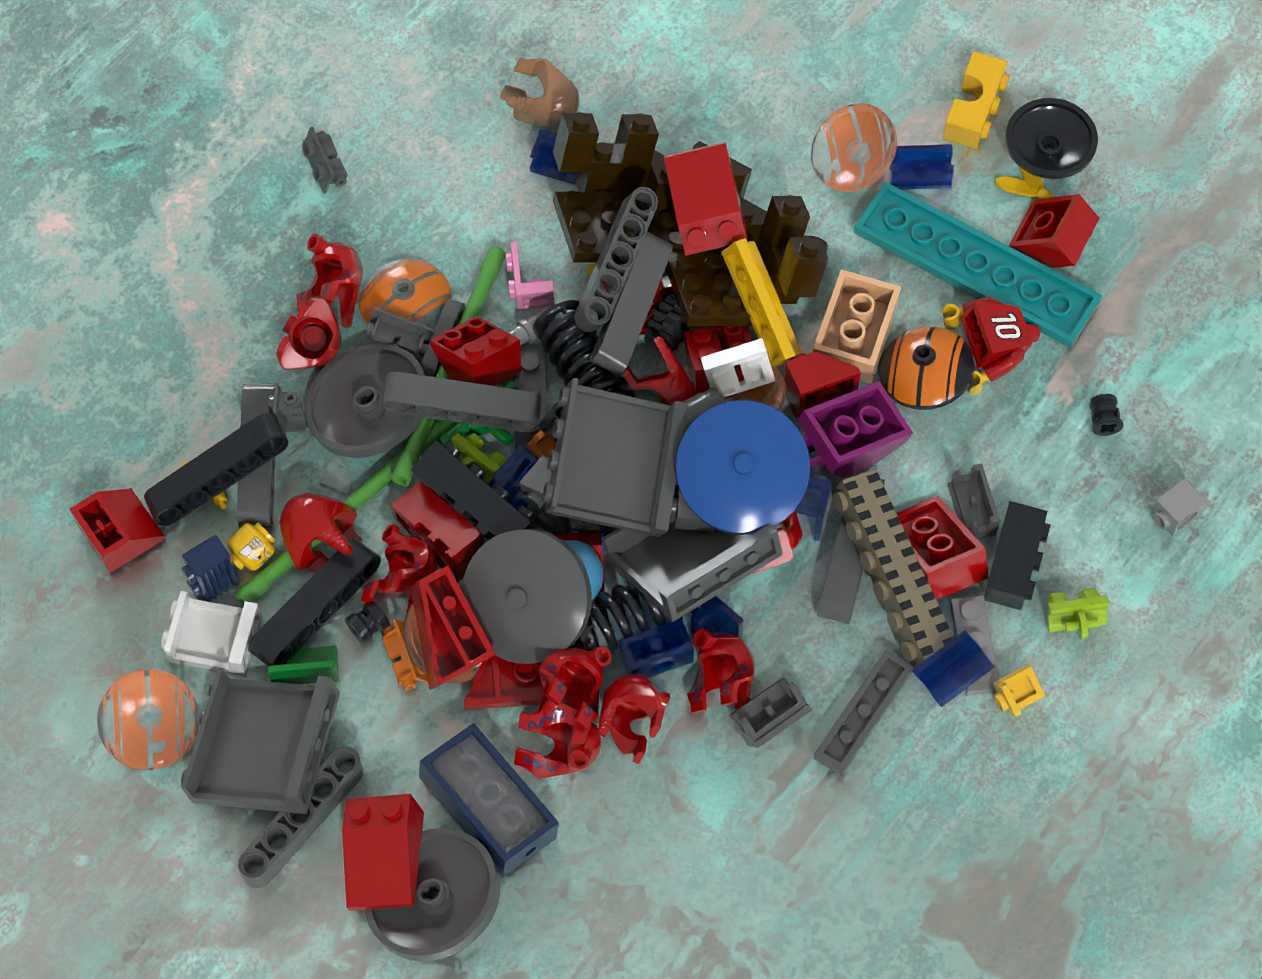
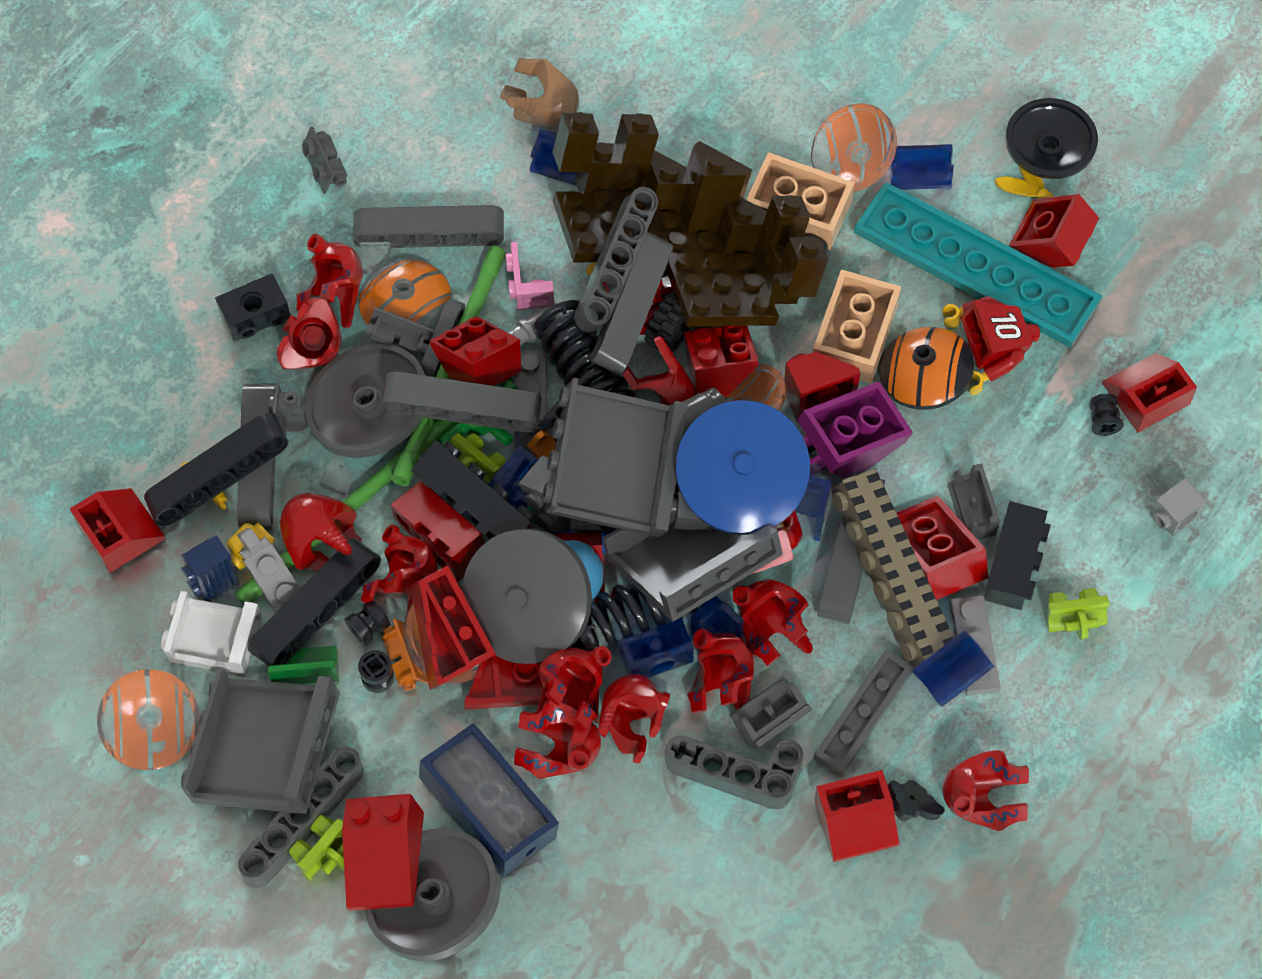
red slope [664,142,748,256] -> none
white piece [701,338,775,397] -> none
yellow panel [721,238,802,368] -> none
yellow arch [943,50,1010,149] -> none
yellow bracket [993,665,1046,717] -> none
none -> black brick [215,273,291,342]
none -> light grey hinge [237,527,300,613]
none -> lime hips [289,815,344,881]
none -> dark grey beam [353,205,504,248]
none -> black wheel [358,650,394,693]
none -> clear tile [359,242,392,274]
none -> dark grey beam [665,735,804,810]
none -> red piece [732,579,814,666]
none -> light nougat brick [746,152,855,251]
none -> red slope [814,770,900,863]
none -> black animal [887,780,945,821]
none -> red piece [942,750,1029,831]
none -> red slope [1102,353,1197,433]

